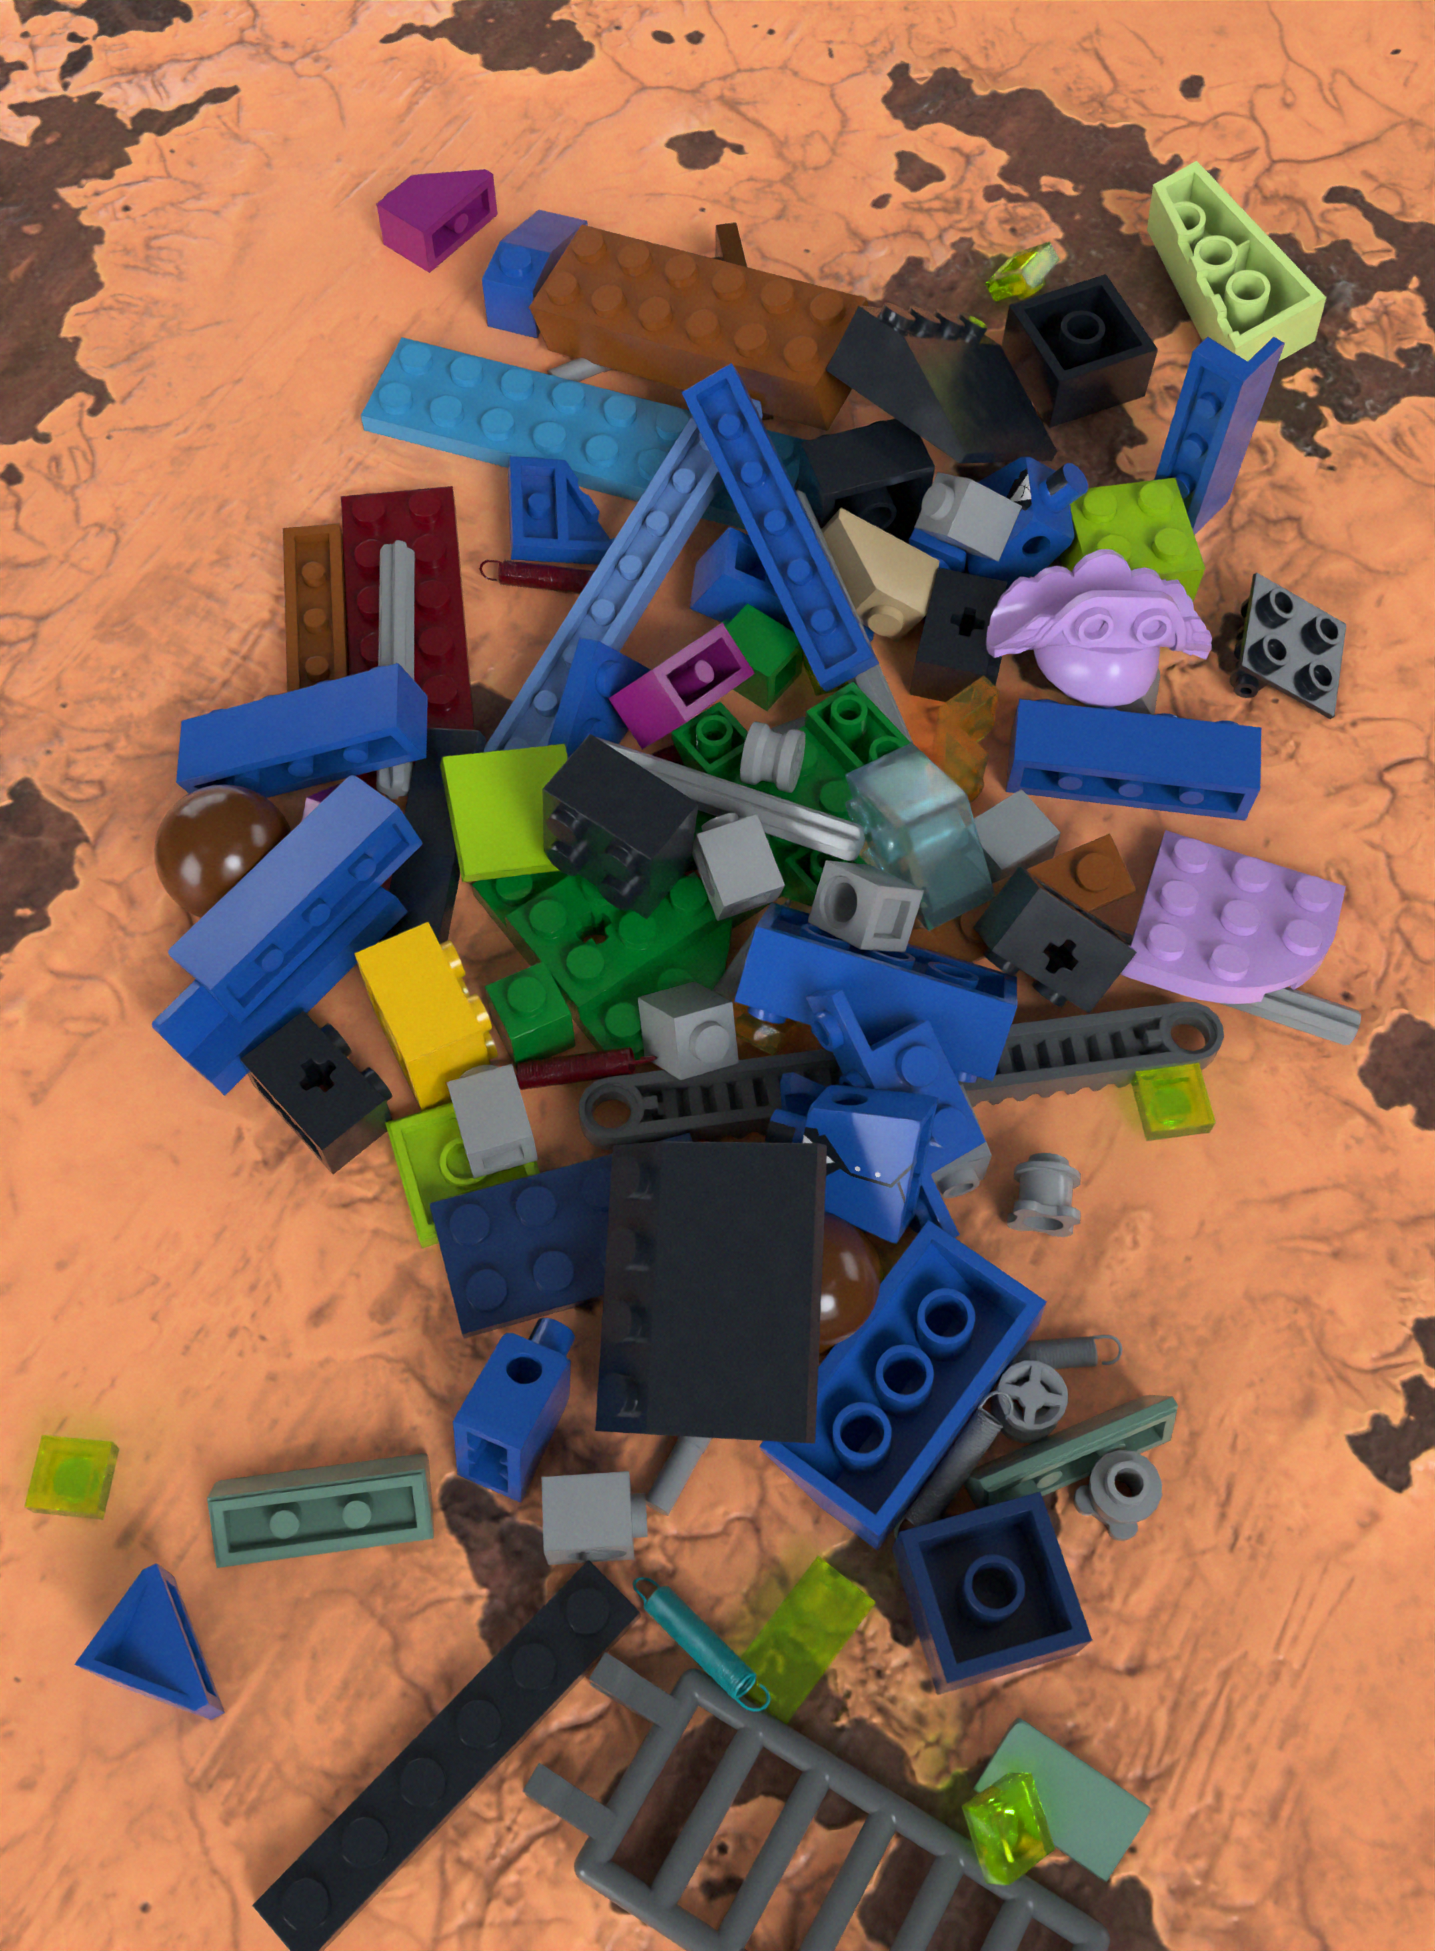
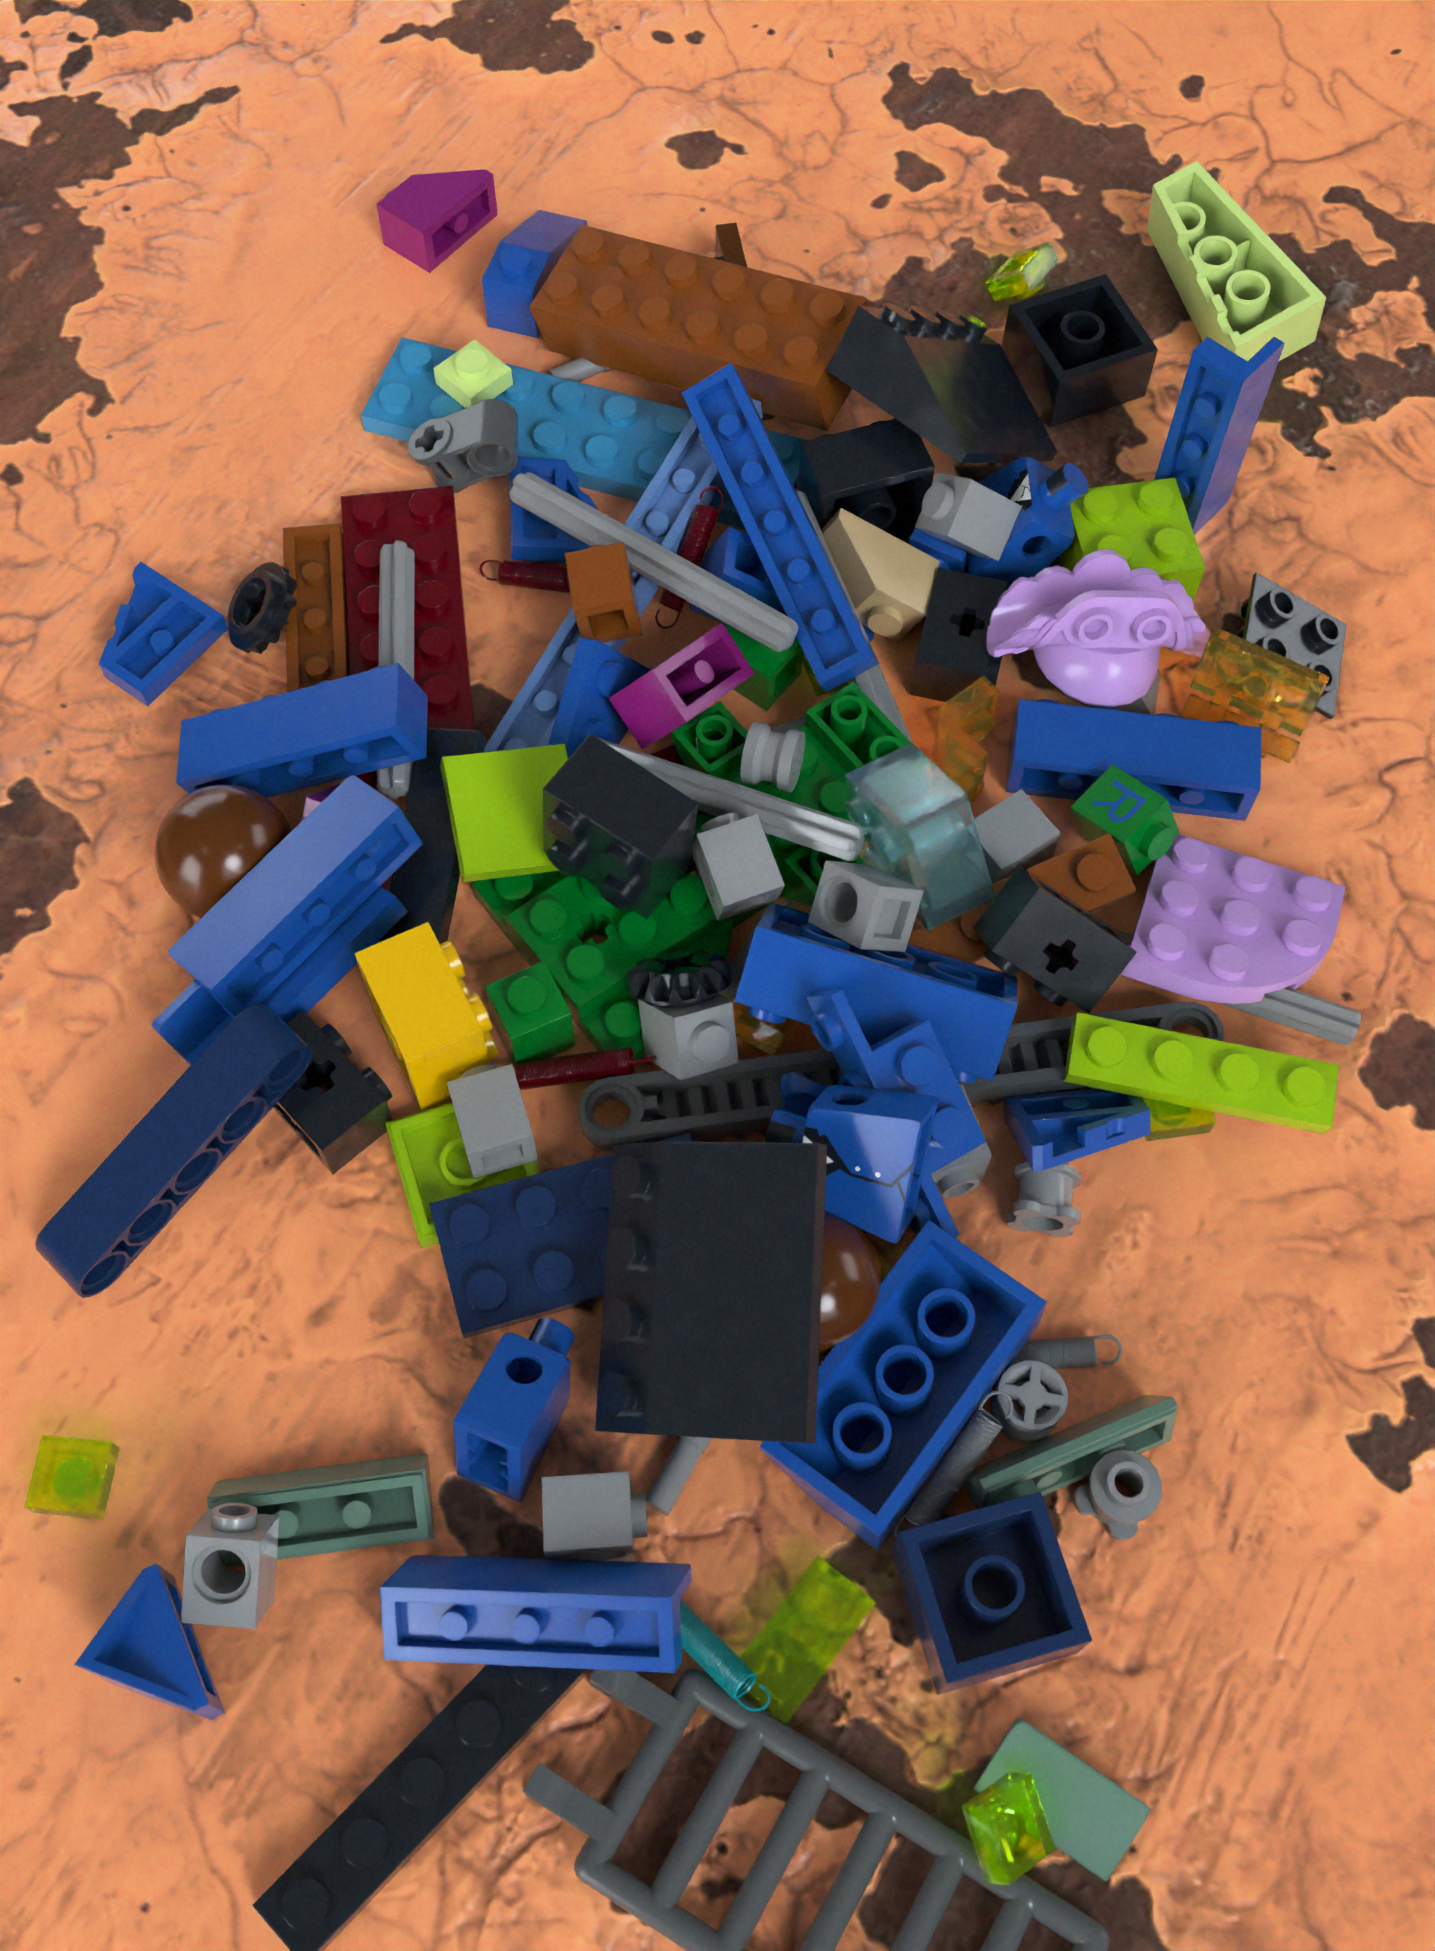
none -> dark blue beam [35,1003,313,1298]
none -> blue wing [99,562,228,706]
none -> light grey brick [181,1503,280,1629]
none -> black gear [228,562,297,654]
none -> blue panel [380,1555,692,1673]
none -> dark grey piece [408,399,518,493]
none -> yellowish green plate [433,339,513,408]
none -> light grey axle [509,472,798,652]
none -> dark orange brick [565,542,642,643]
none -> black gear [627,949,732,1008]
none -> dark red piece [655,486,725,629]
none -> blue wing [1004,1088,1150,1171]
none -> lime plate [1063,1012,1339,1134]
none -> green brick [1070,764,1180,876]
none -> clear yellow plate [1181,628,1330,764]

